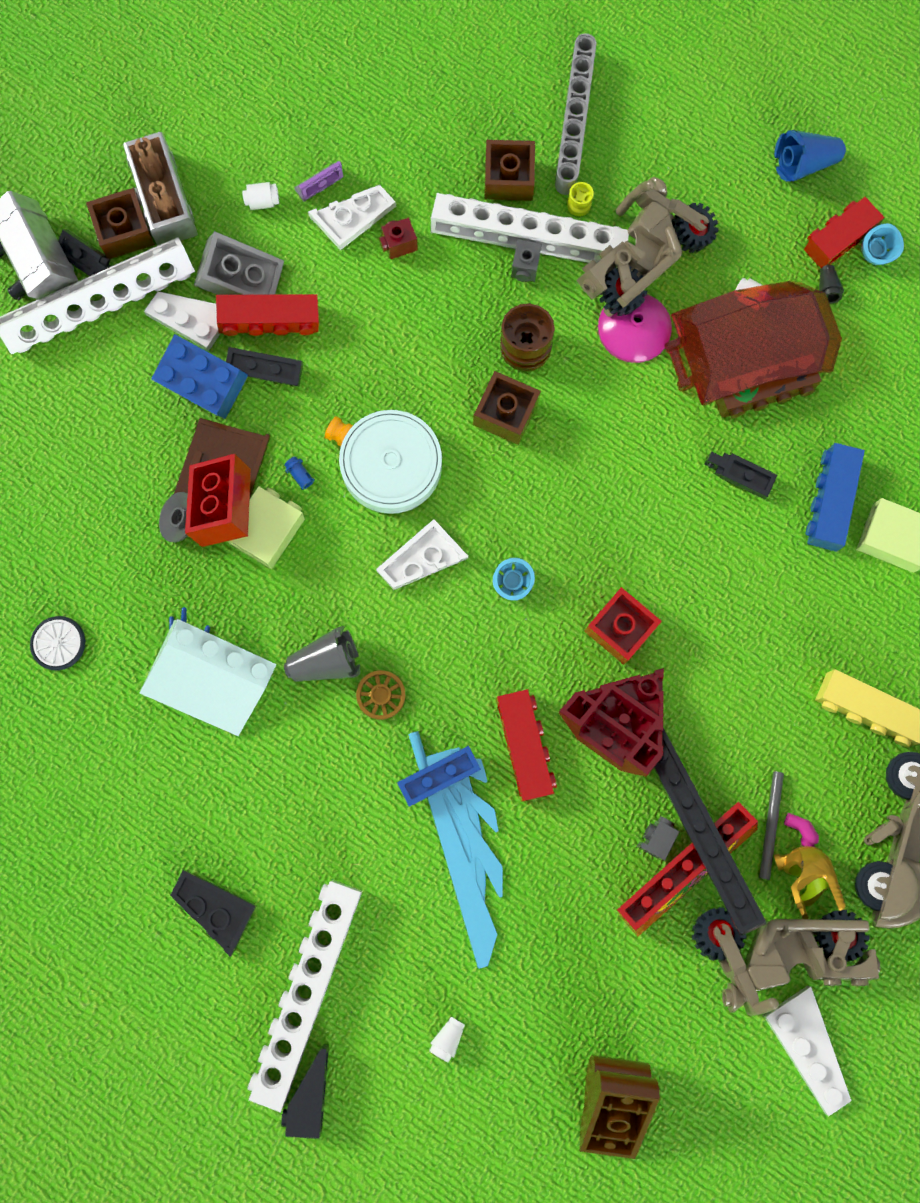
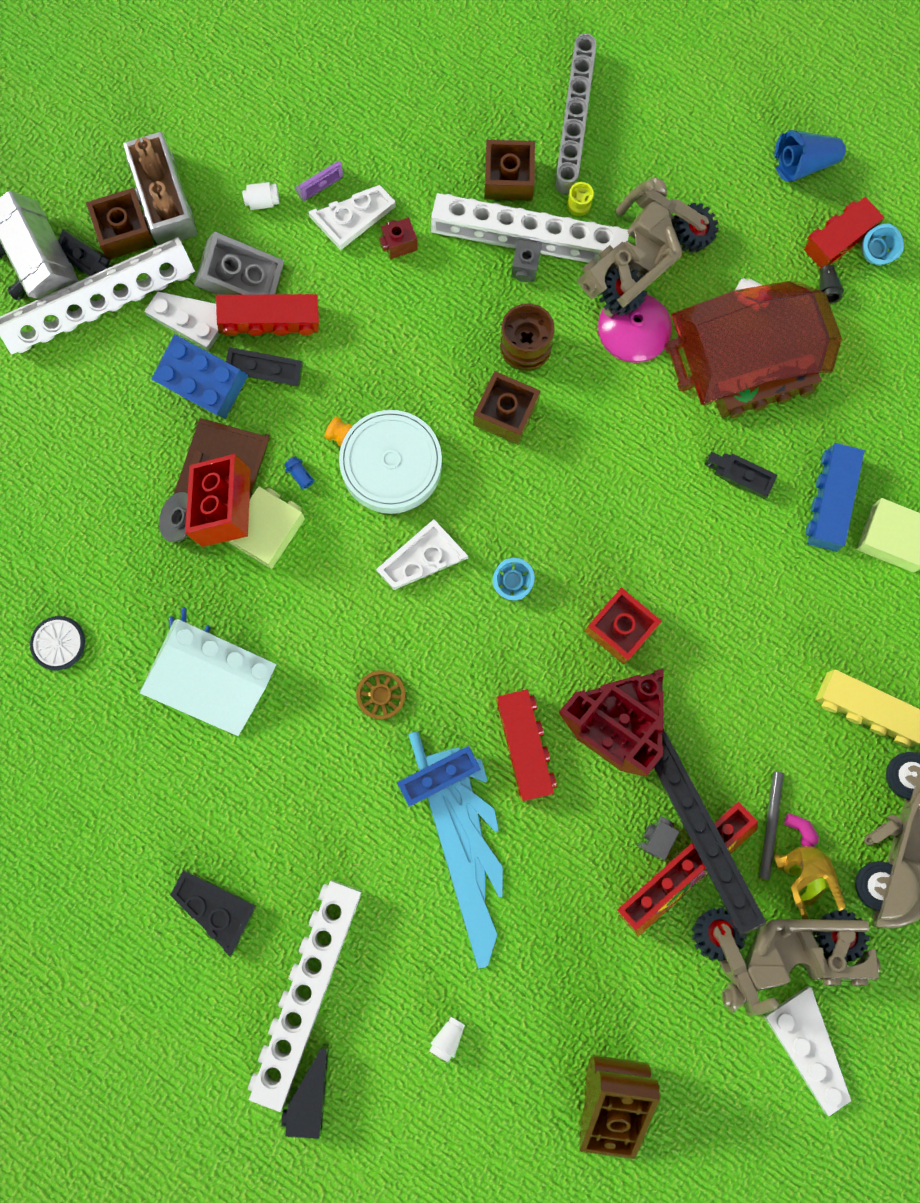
dark grey cone [284,626,360,682] -> none

